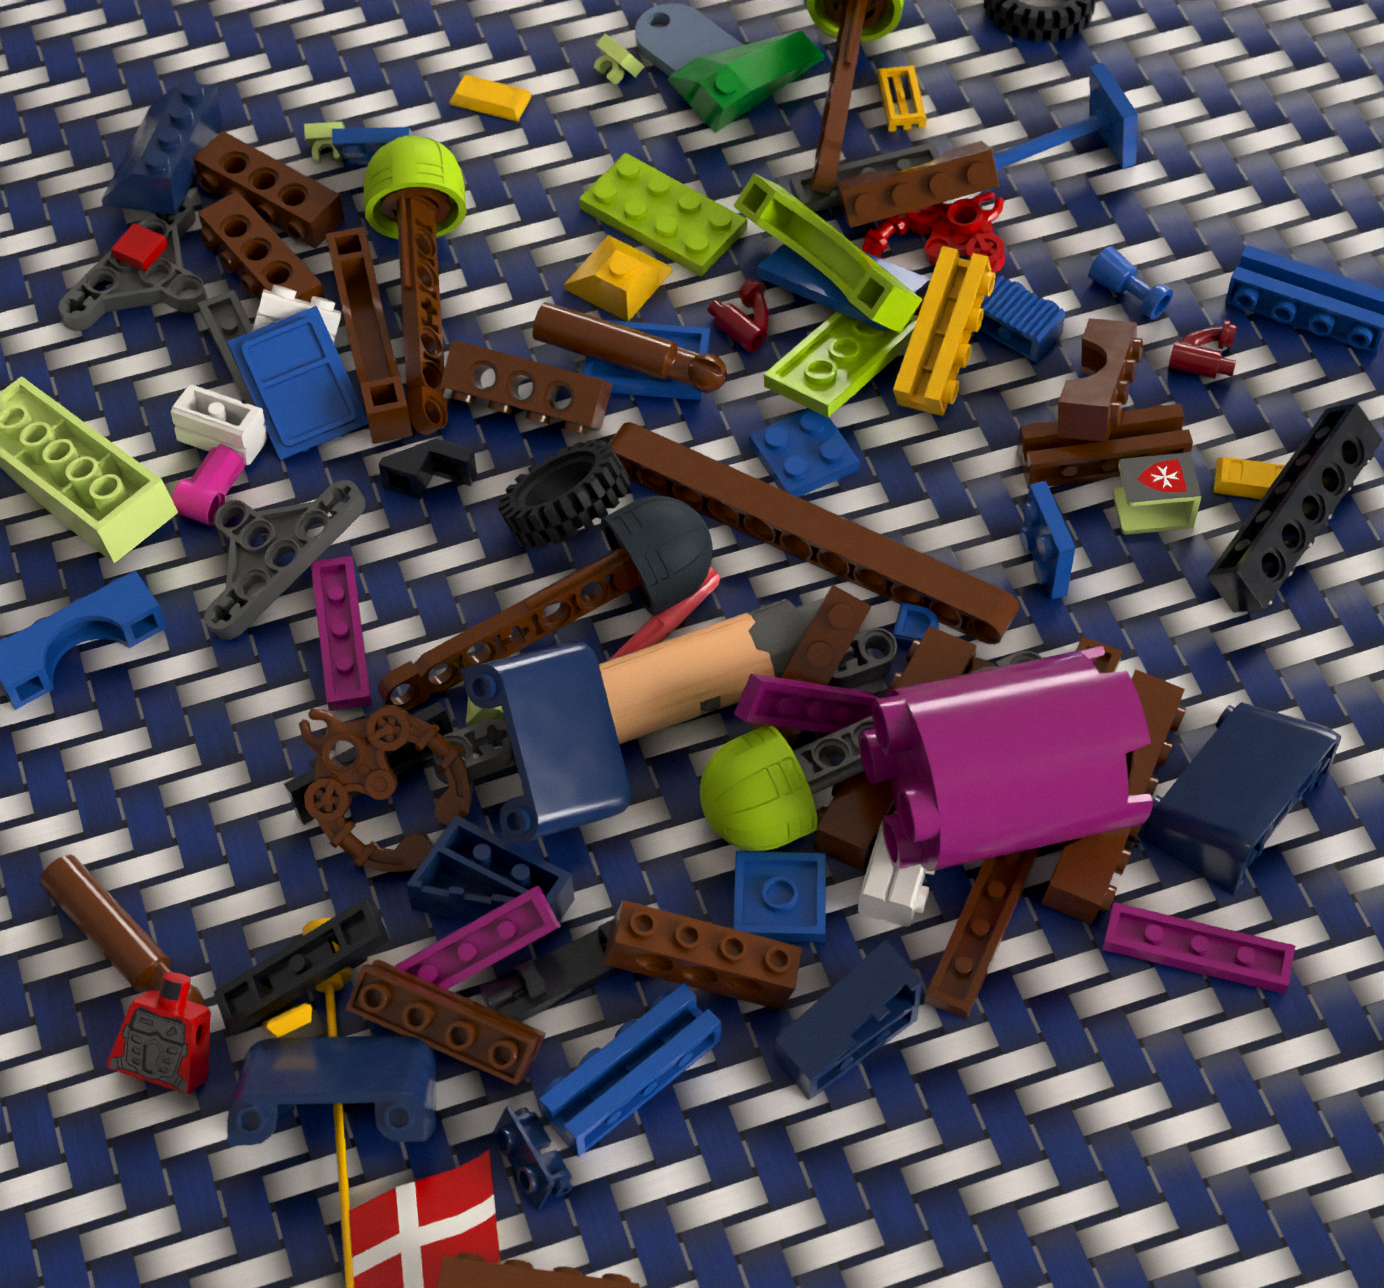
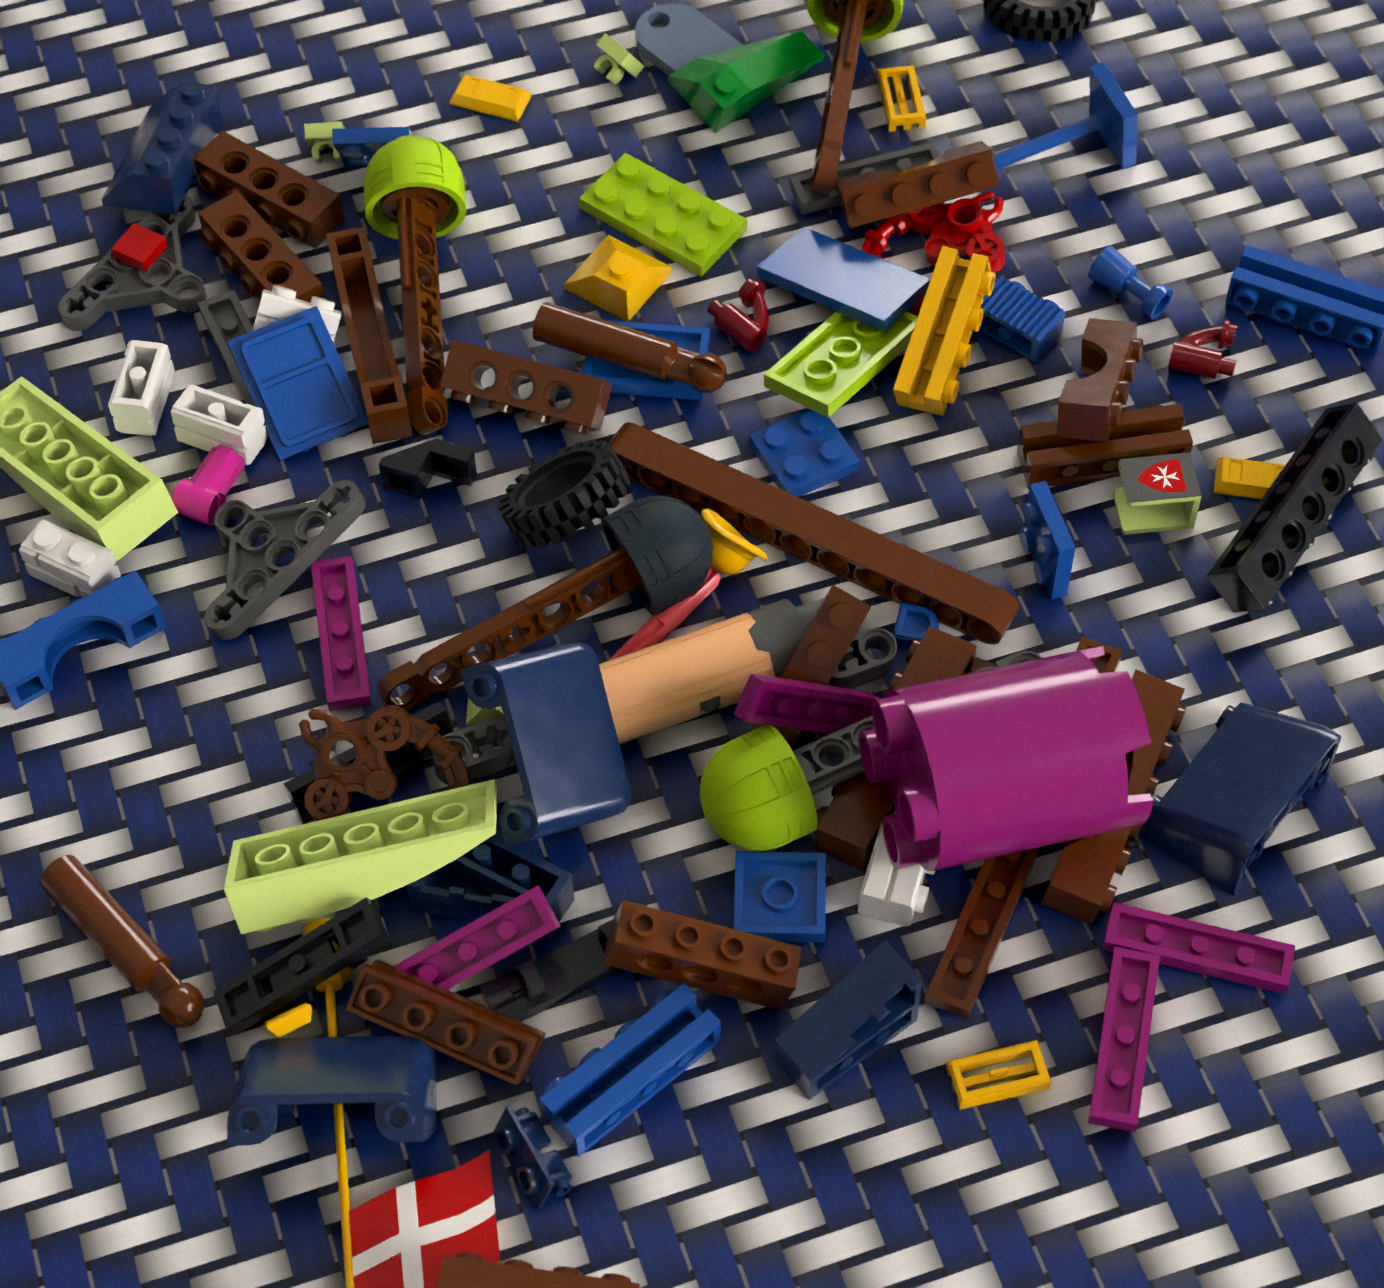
torso [106,973,211,1094] -> none
lime arch [733,173,923,333] -> none
none -> white brick [19,519,121,597]
none -> white brick [108,340,175,436]
none -> yellowish green slope [224,779,497,934]
none -> yellow hat [701,508,768,575]
none -> yellow tile [946,1040,1051,1110]
none -> magenta plate [1088,947,1160,1132]

